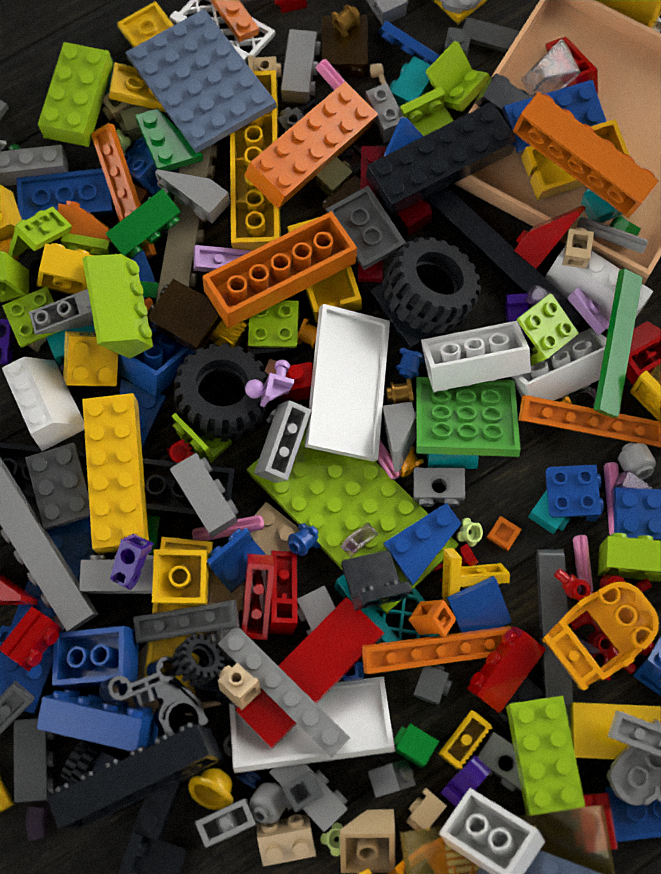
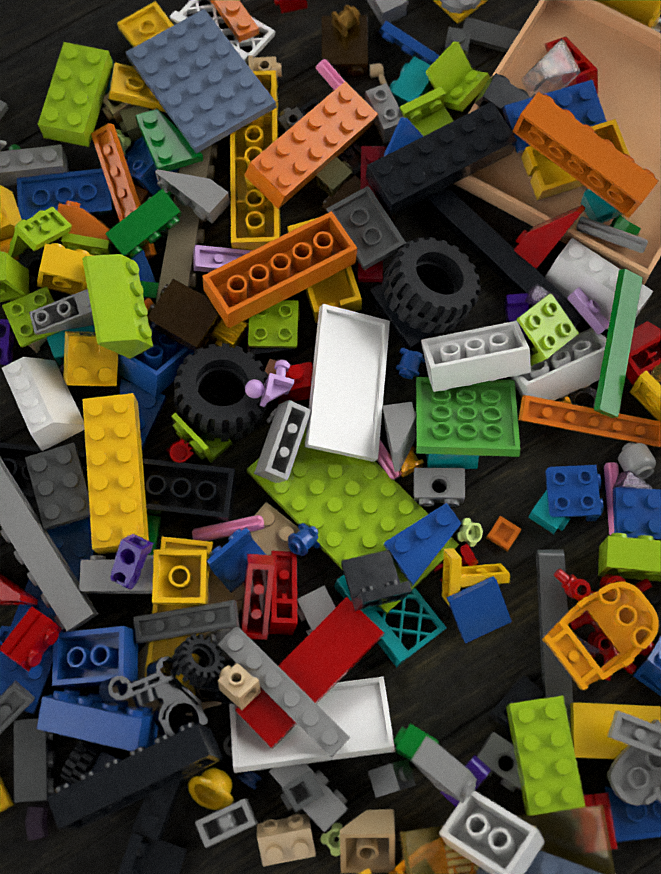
light grey brick [170,453,239,538] -> none
light grey head [248,783,286,824] -> none
light grey brick [281,29,321,104] -> none
light orange brick [297,318,317,349] -> none
piece [341,523,378,558] -> none
blue piece [343,662,364,681] -> none
orange plate [362,626,512,674] -> none
pearl gold brick [386,378,414,404] -> none
dark red brick [395,200,433,237] -> none
tan brick [406,788,447,832] -> none
orange brick [409,600,456,637] -> none
dark grey brick [413,664,452,706] -> none
yellow brick [438,710,492,769] -> none
red brick [467,626,546,713] -> none
tan brick [562,228,594,269] -> none
bright pink axle [573,535,593,593] -> none
none -> light grey slope [412,736,477,803]

